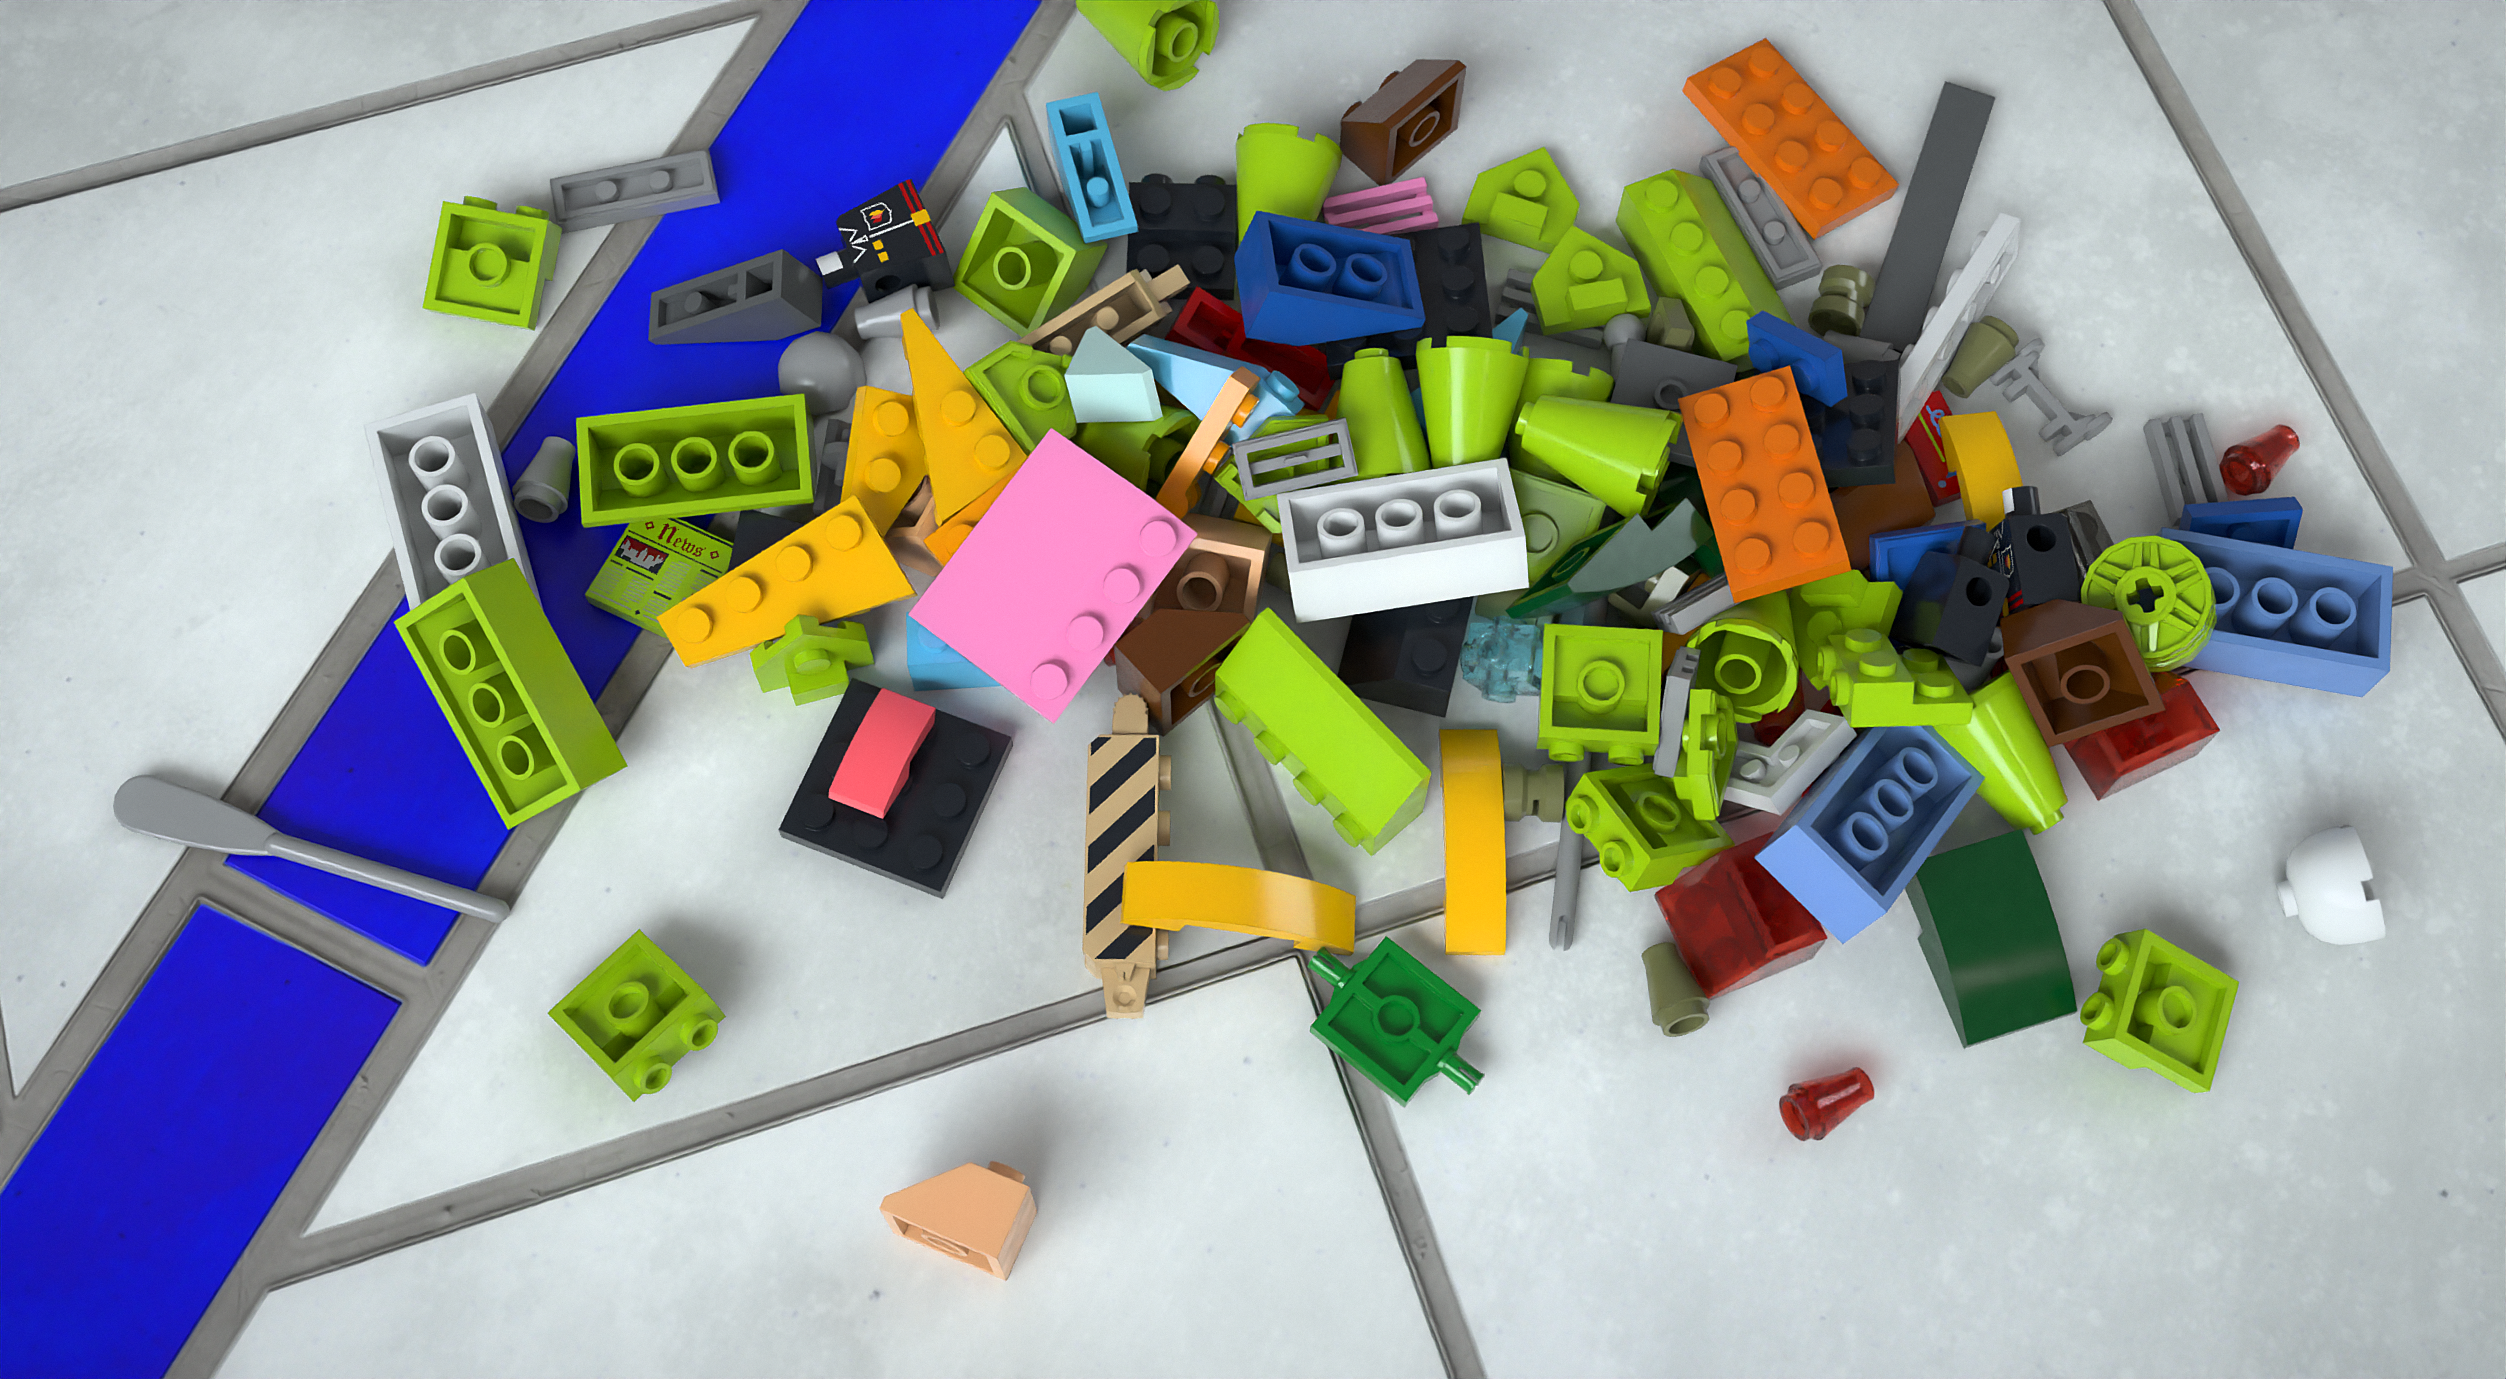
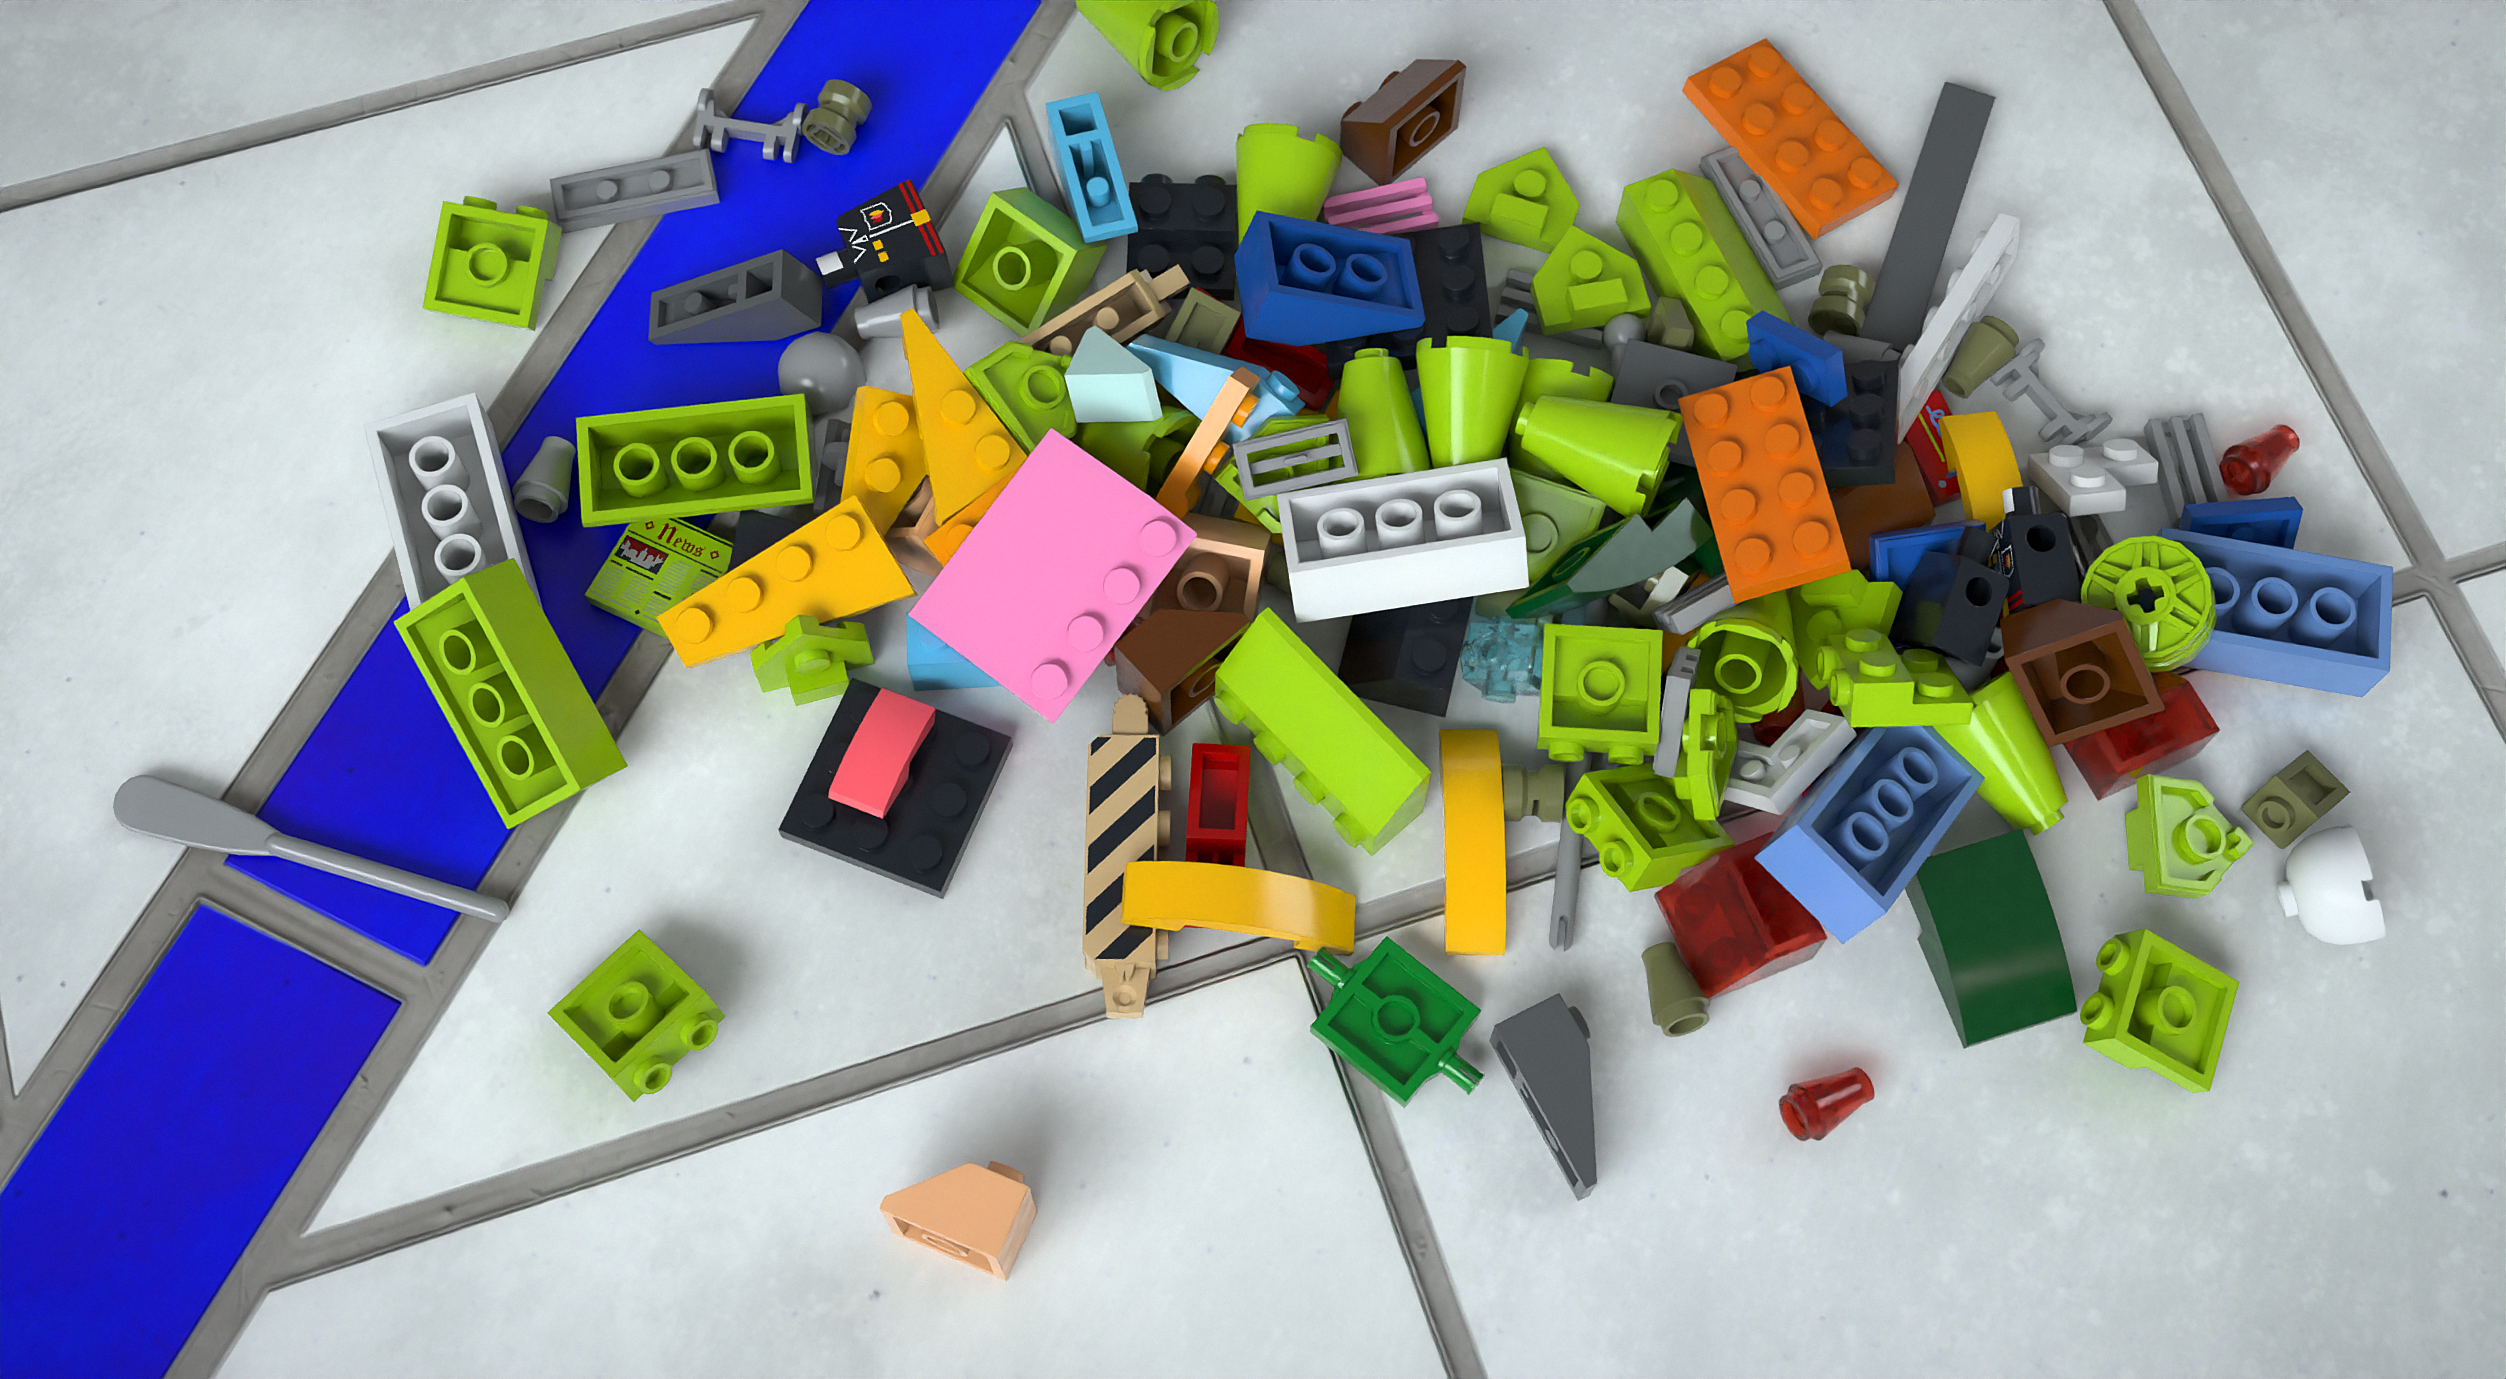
none -> light grey piece [693,88,809,163]
none -> olive wheel [802,79,872,155]
none -> olive bracket [1165,287,1243,355]
none -> red slope [1184,743,1251,929]
none -> dark grey slope [1489,993,1597,1201]
none -> white plate [2028,439,2158,517]
none -> lime plate [2125,774,2255,899]
none -> olive bracket [2242,750,2350,849]

